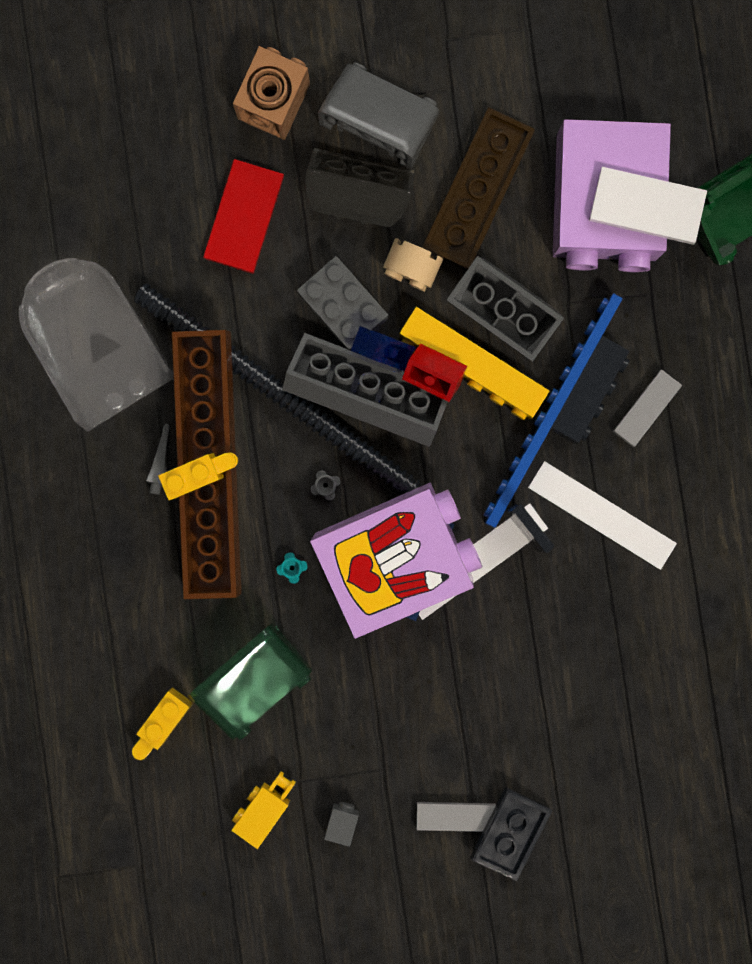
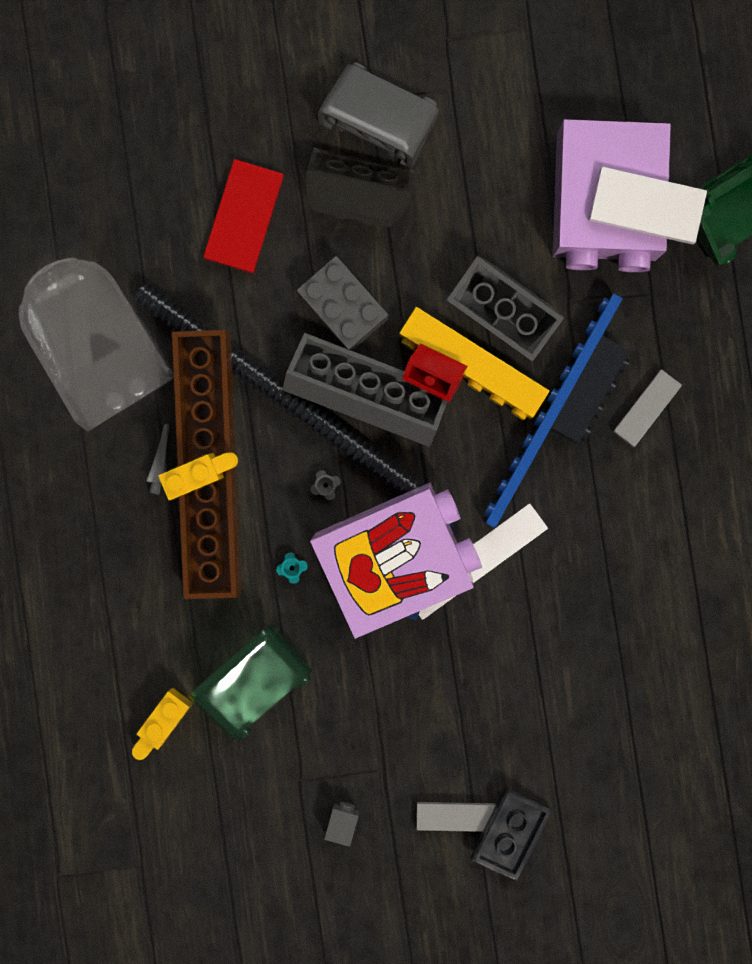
yellow brick [232,771,296,849] -> none
medium nougat brick [233,46,310,140] -> none
clear blue brick [351,326,415,371] -> none
tan brick [383,238,443,292] -> none
dark brown plate [422,107,535,270] -> none
black tile [505,504,554,553] -> none
white sticker [528,461,677,570] -> none

